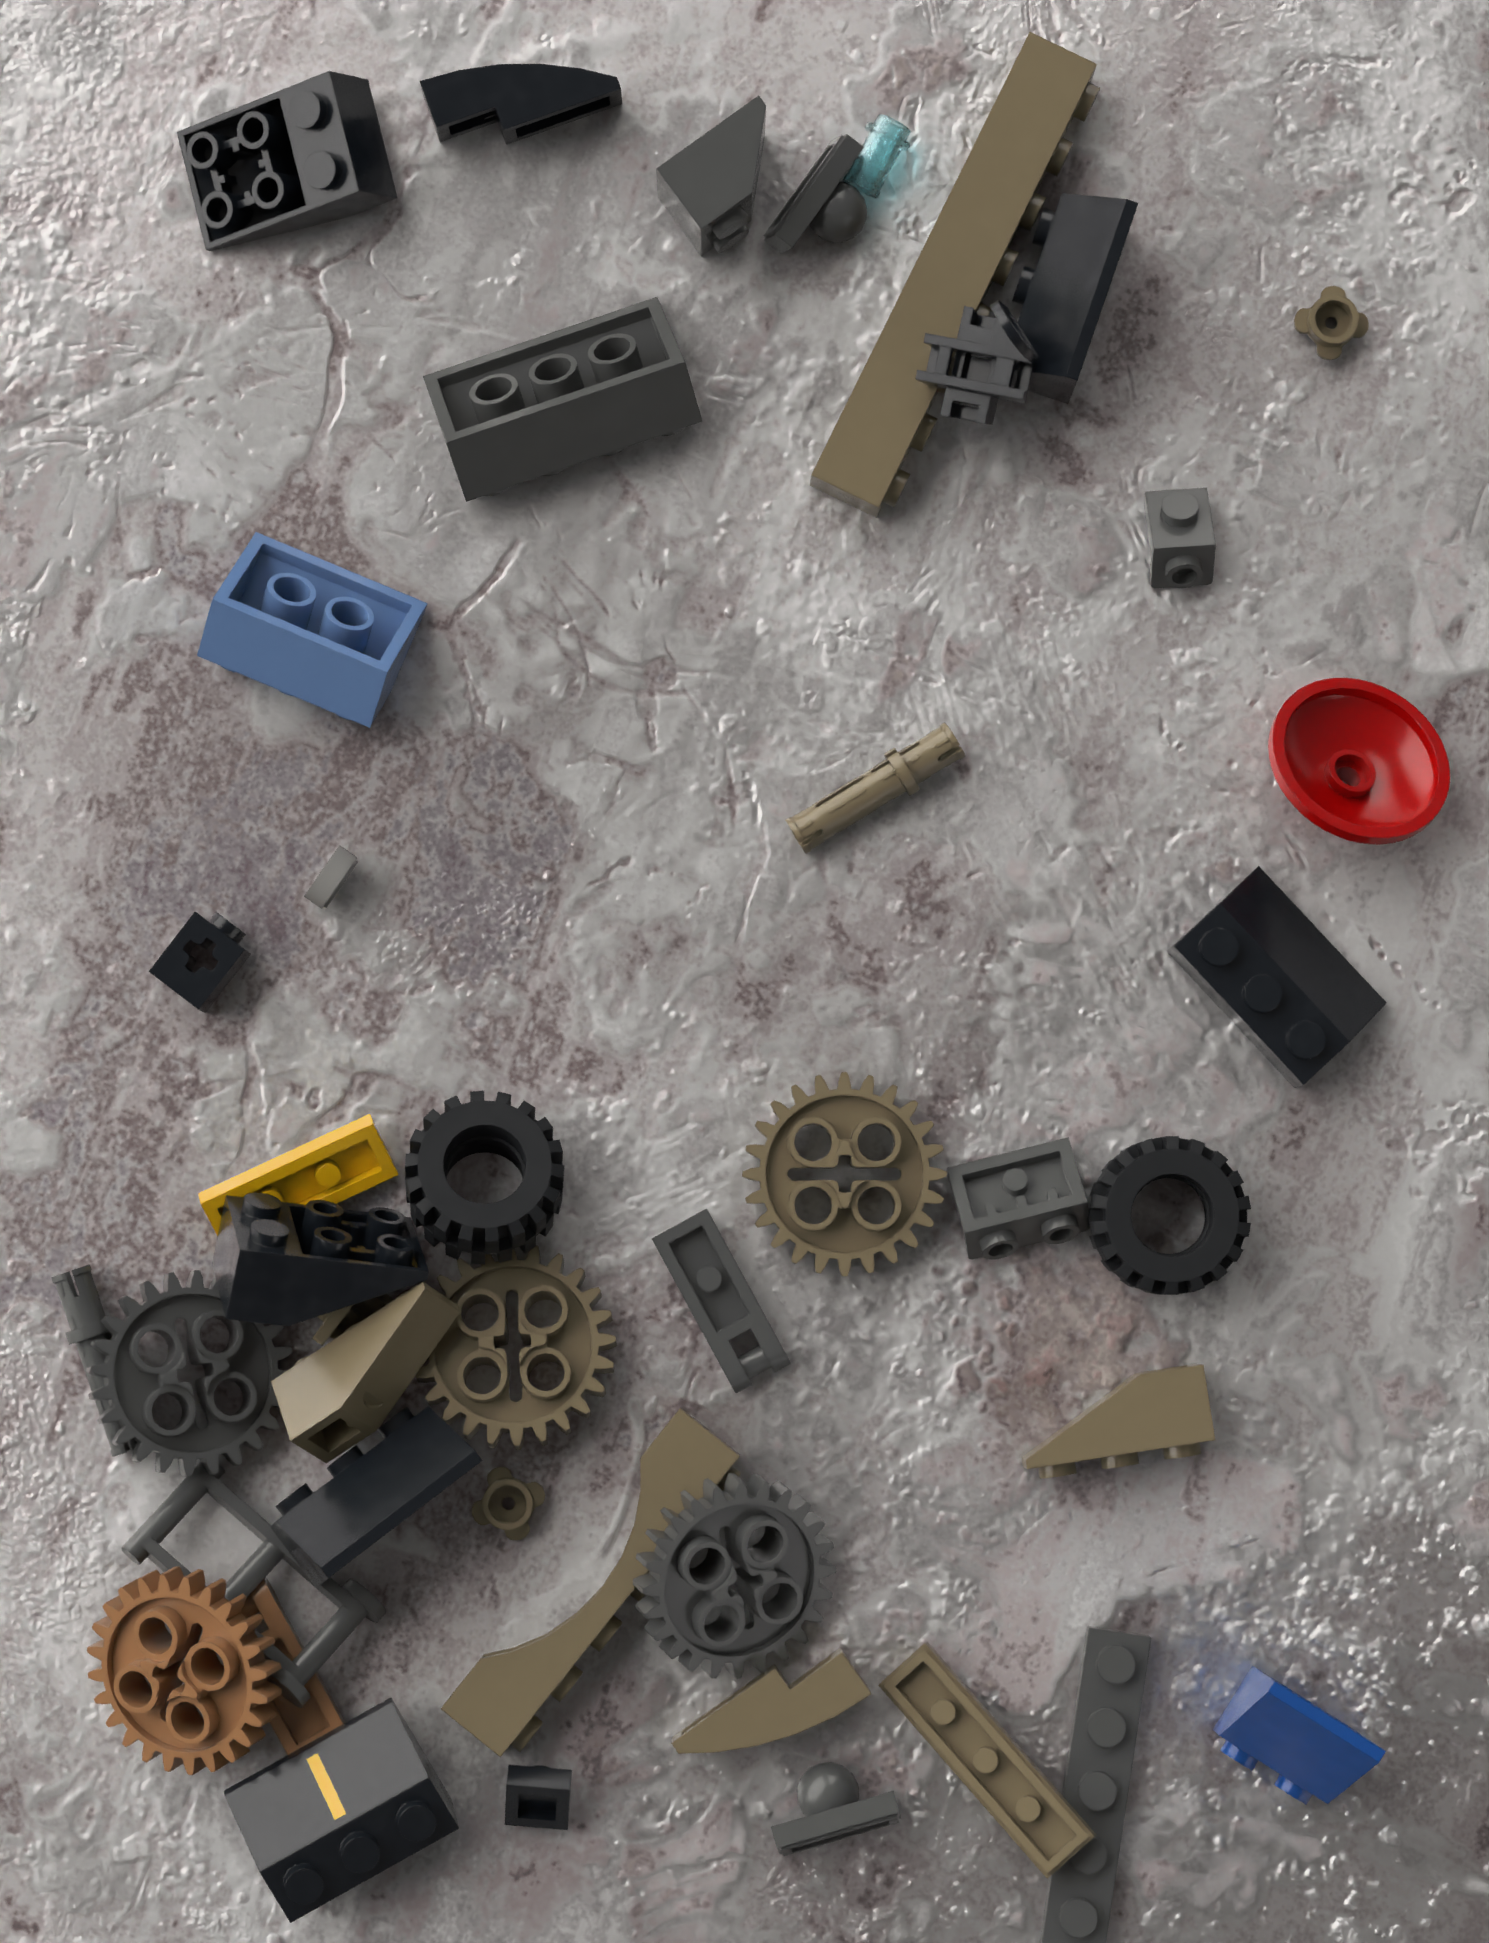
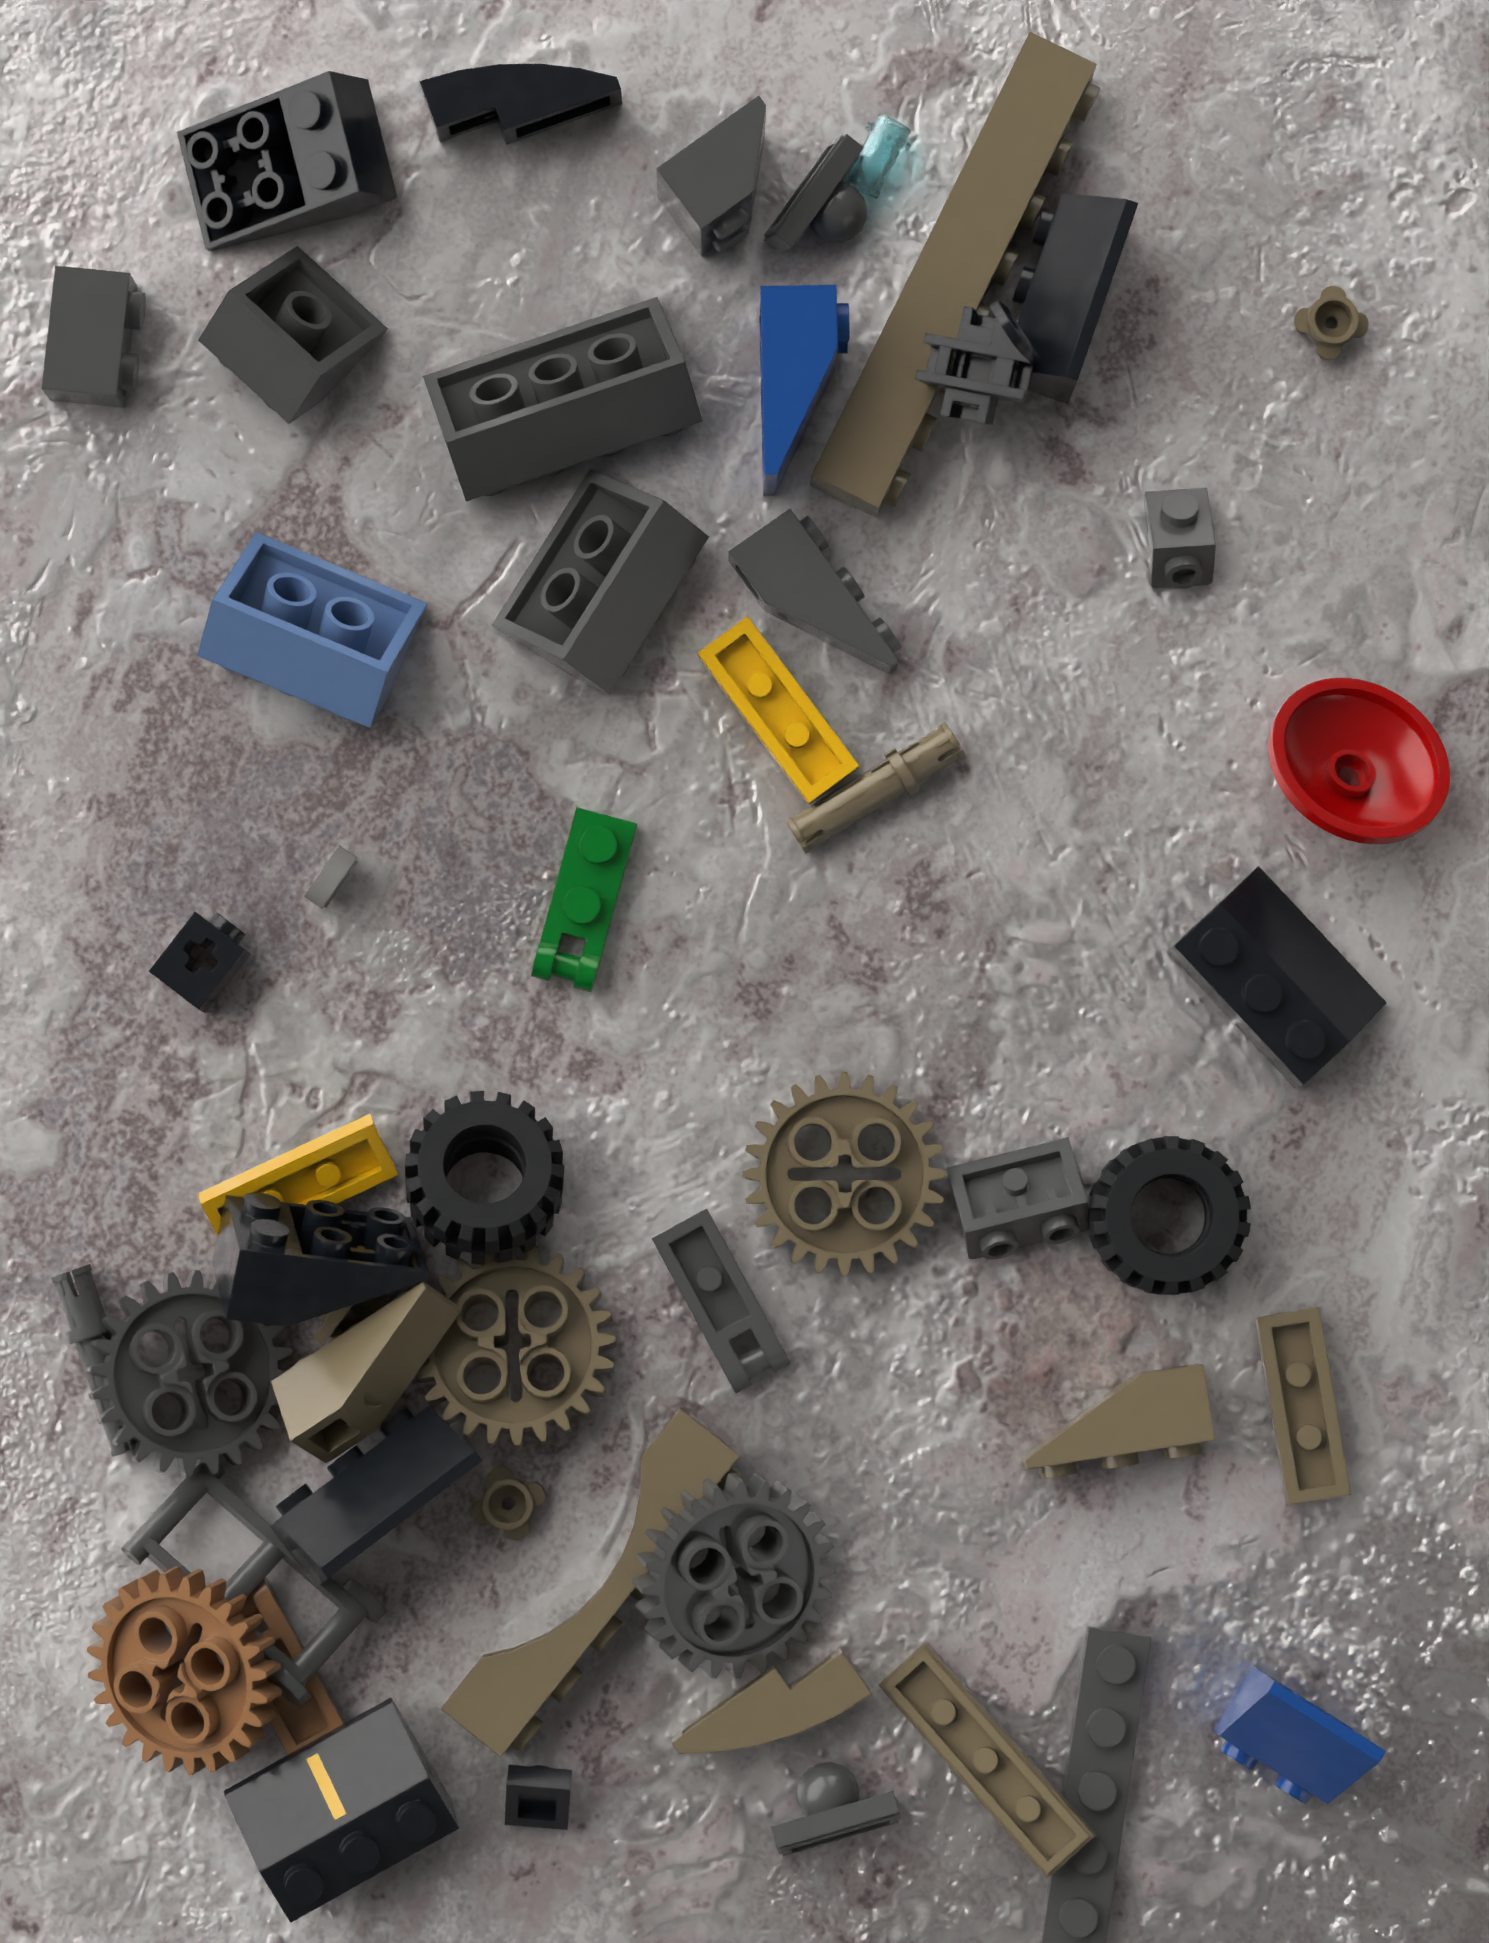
none -> dark grey brick [41,265,146,408]
none -> dark grey slope [198,246,388,424]
none -> dark grey slope [492,469,709,695]
none -> green plate [531,807,637,992]
none -> yellow plate [697,616,859,805]
none -> dark grey slope [728,509,901,674]
none -> blue slope [759,285,850,496]
none -> dark tan plate [1254,1307,1351,1505]

